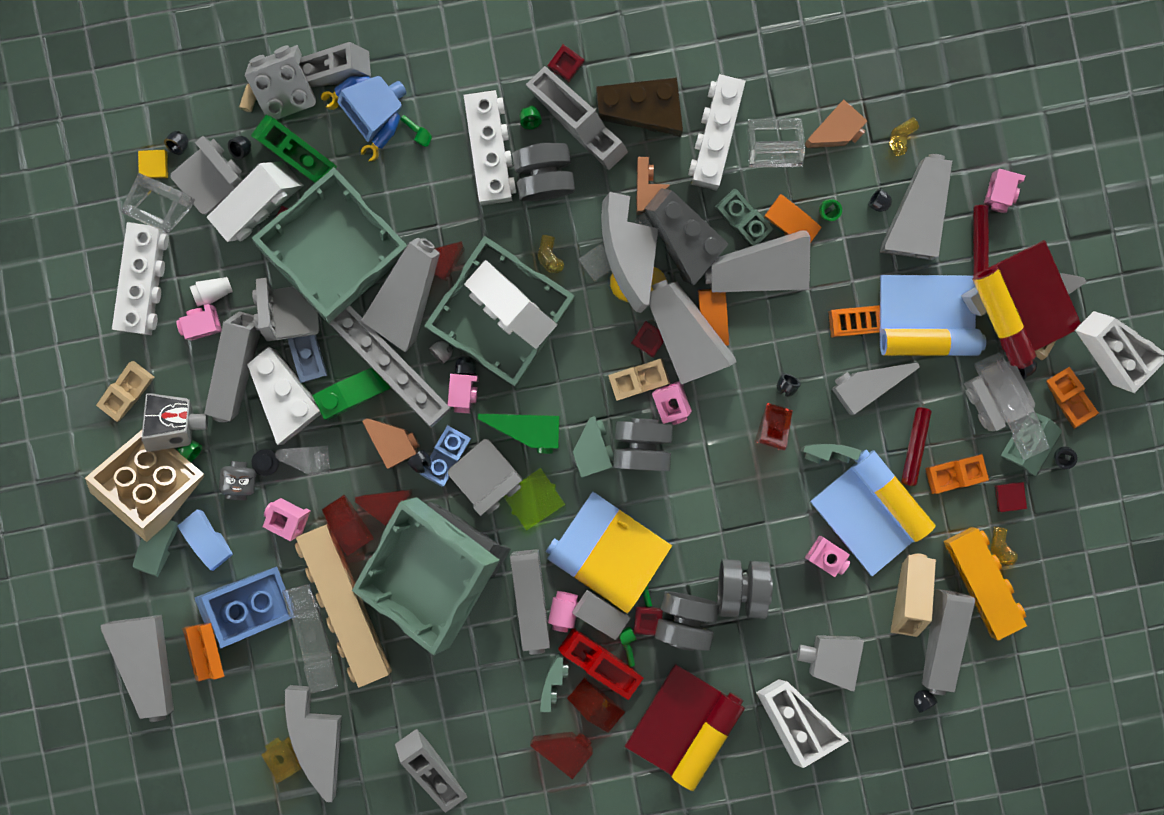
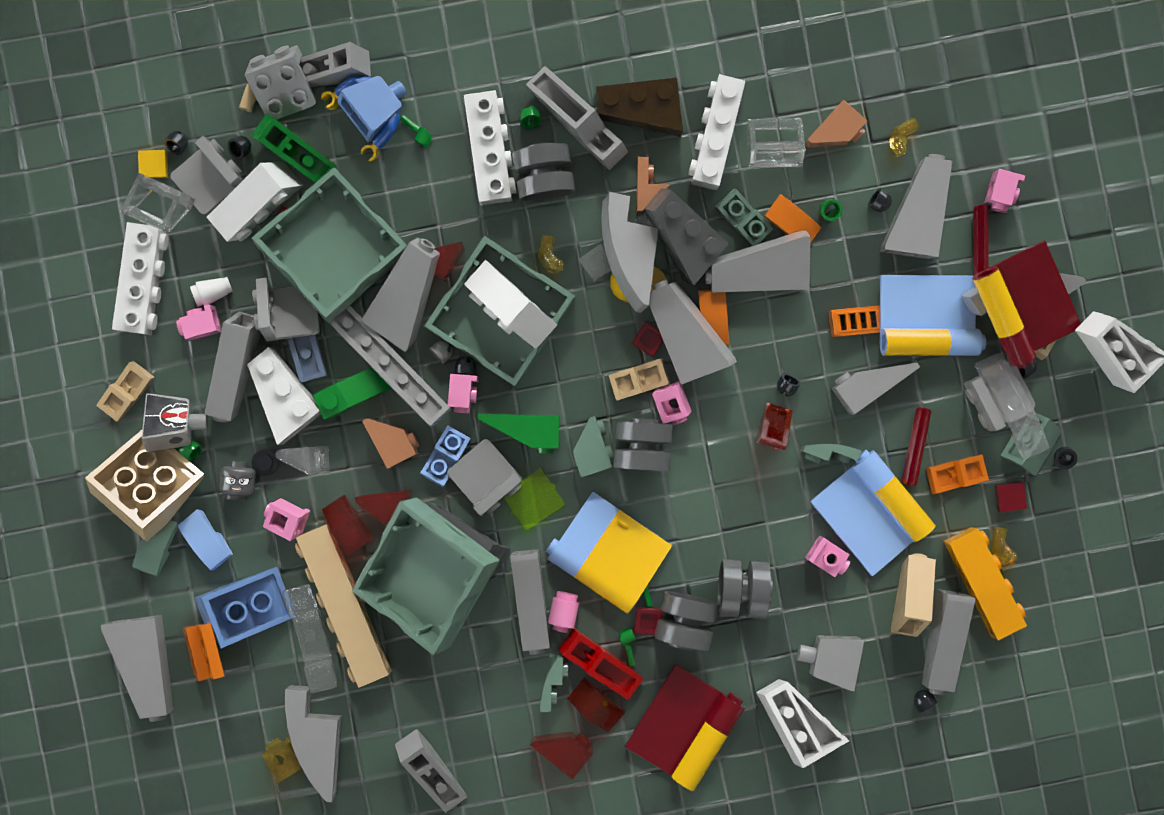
black hinge [407,450,432,473] -> none
dark red tile [547,44,585,83] -> none
light grey tile [572,590,630,640] -> none
orange slope [1046,367,1099,429] -> none

